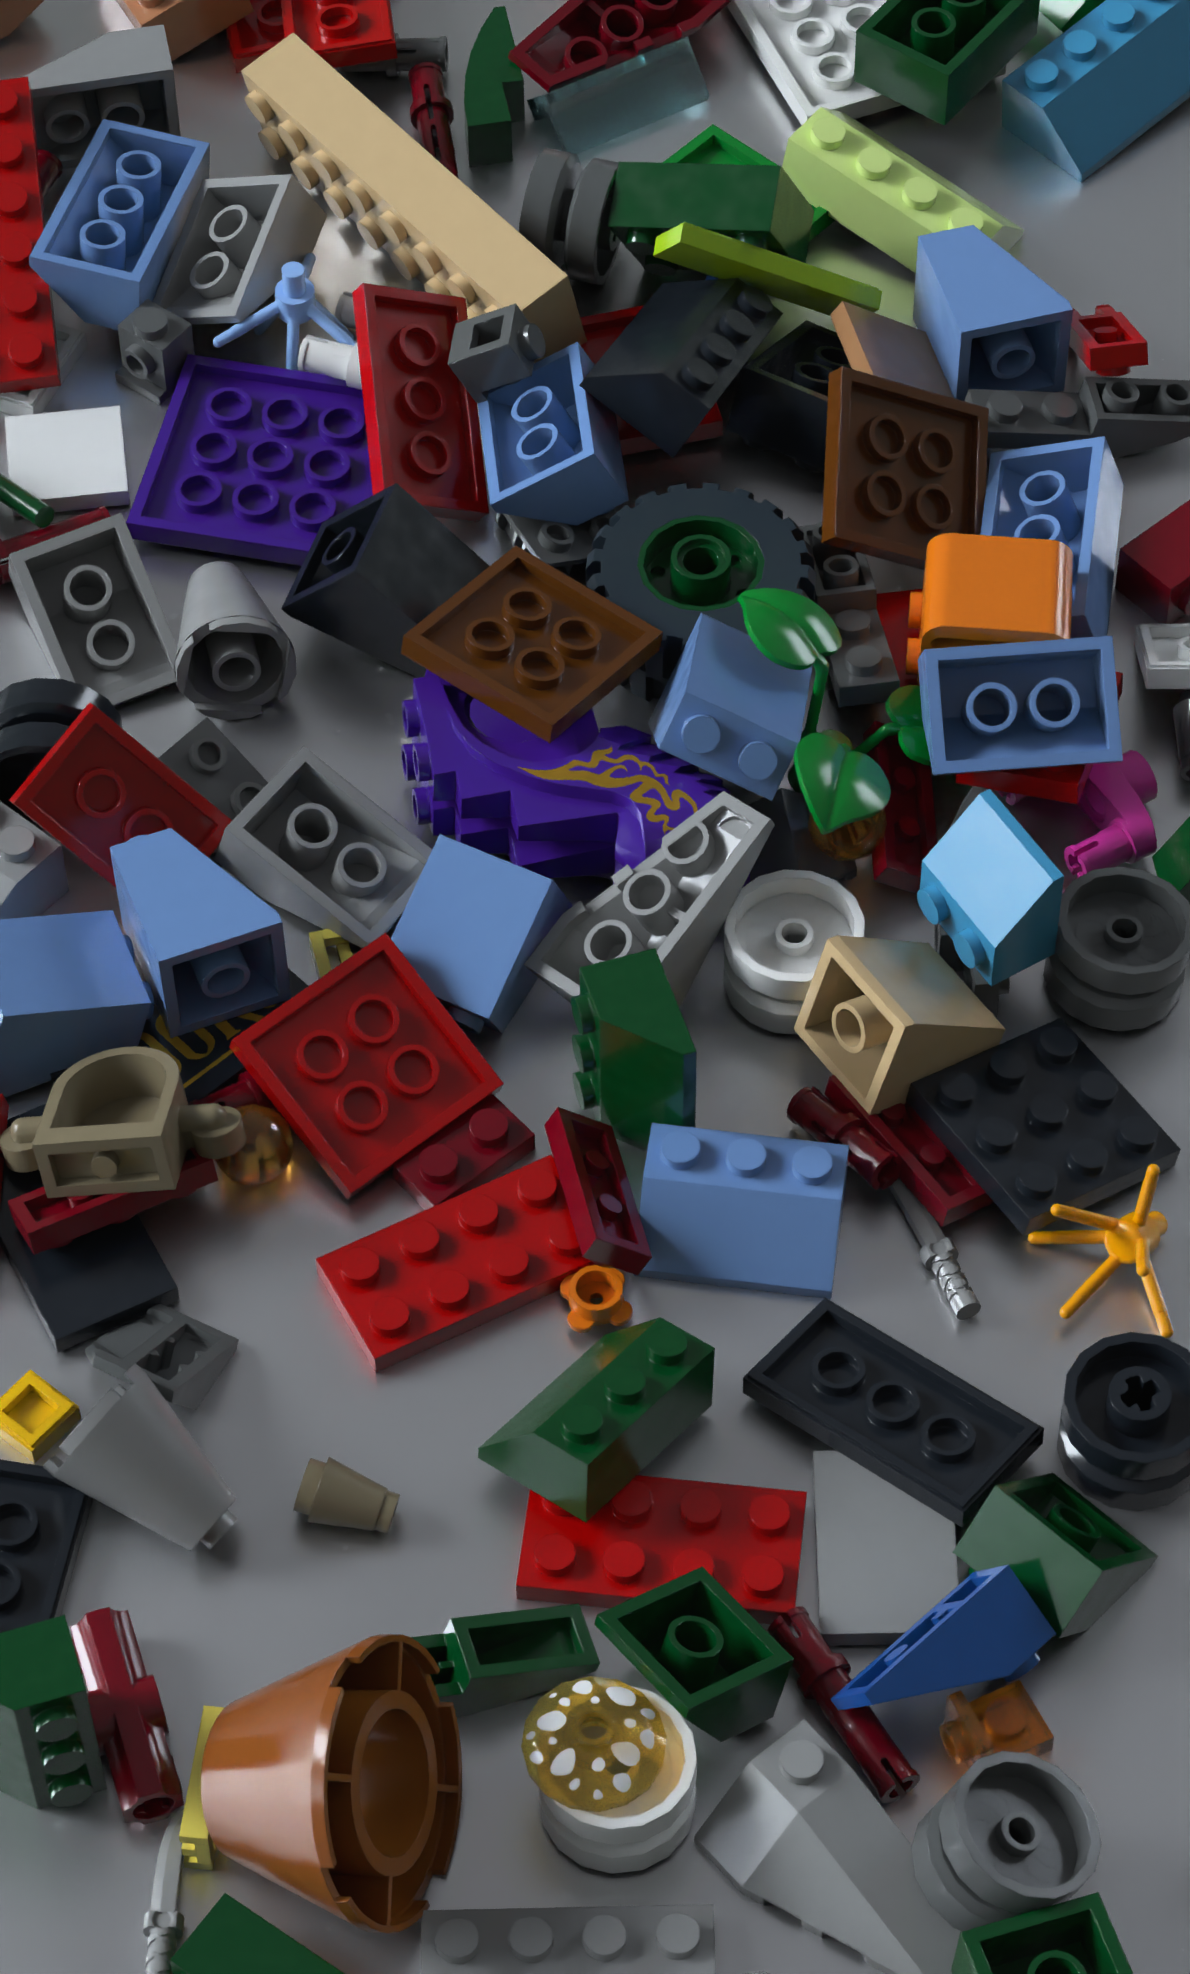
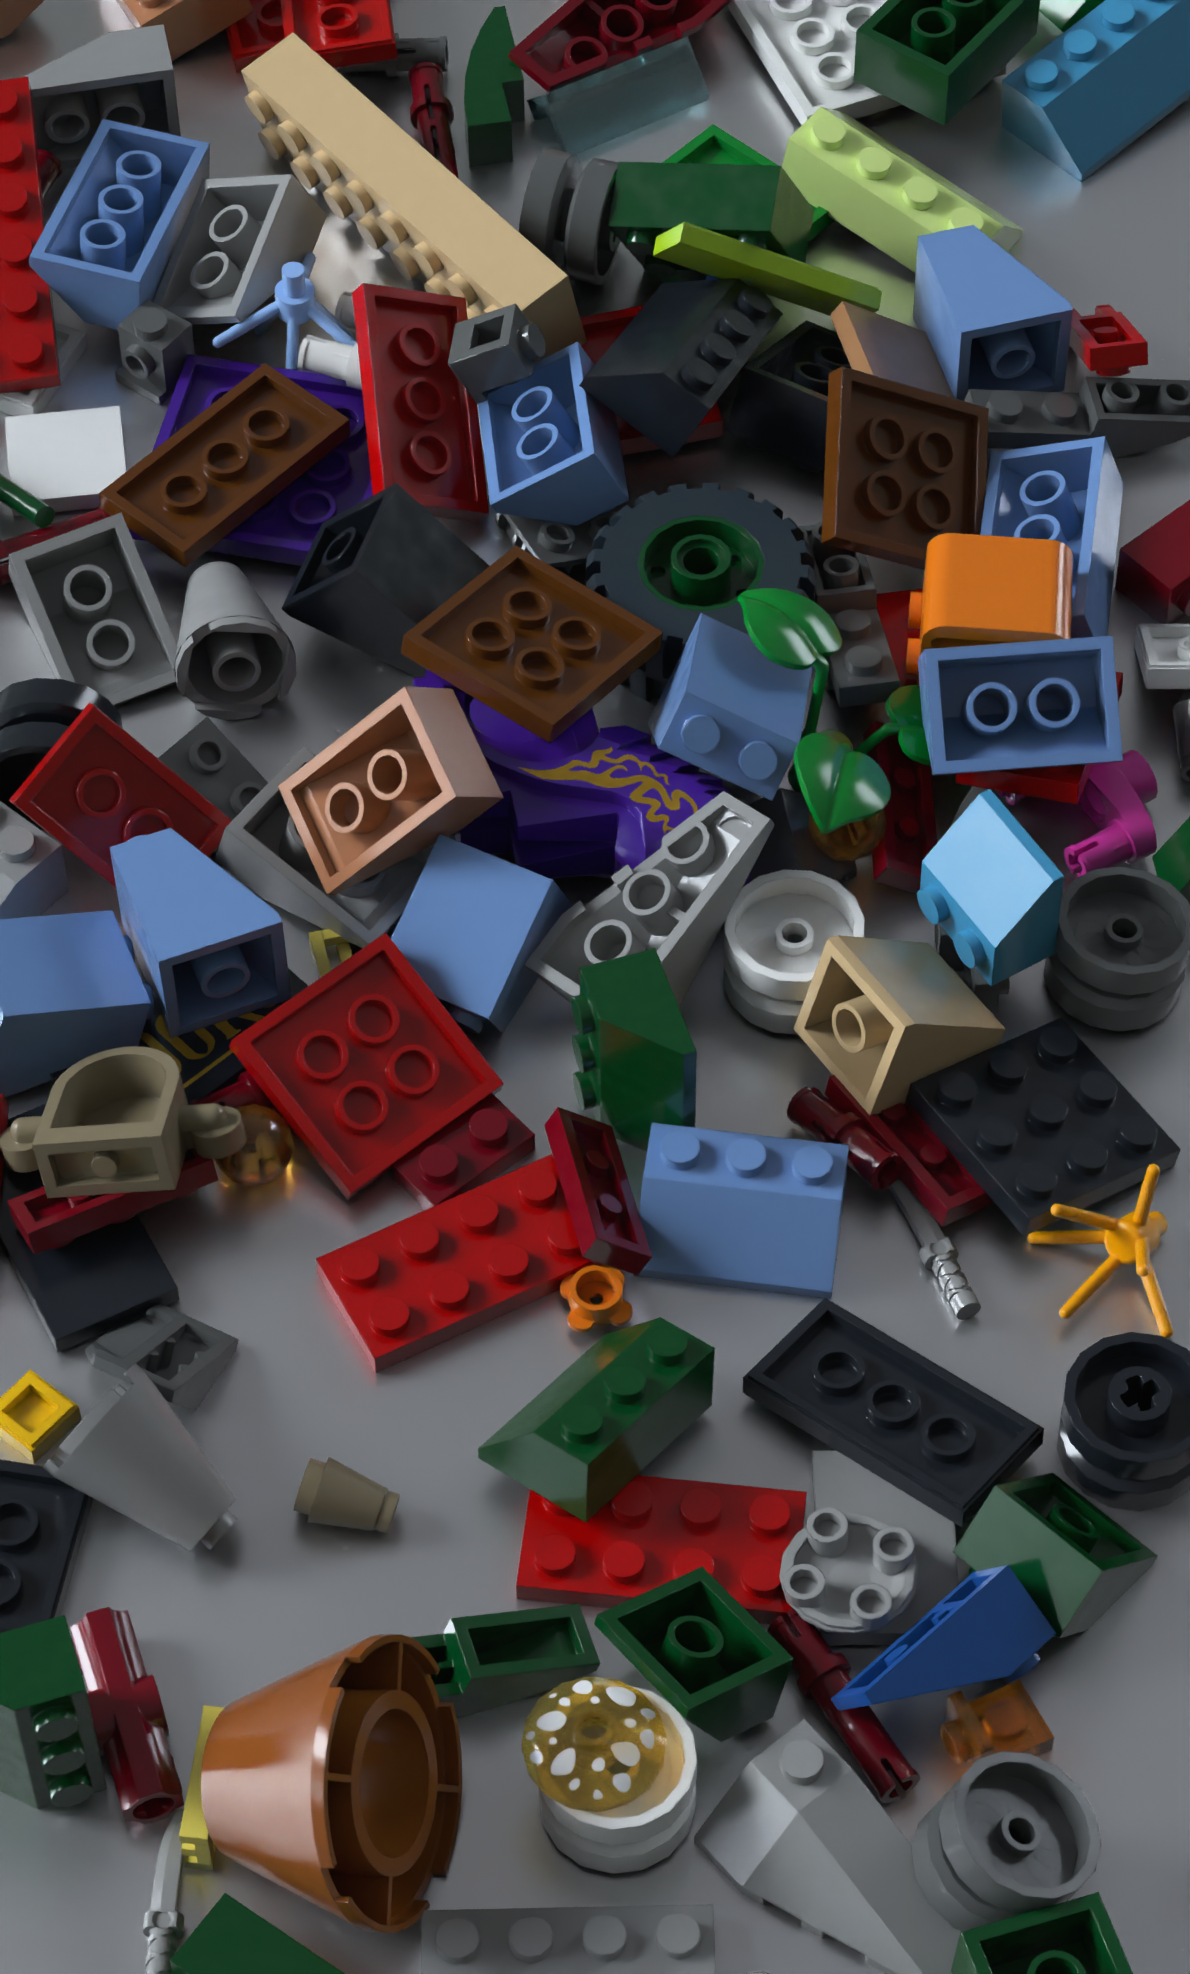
none -> reddish brown plate [99,363,351,568]
none -> nougat slope [278,686,504,895]
none -> light grey dish [779,1507,919,1635]

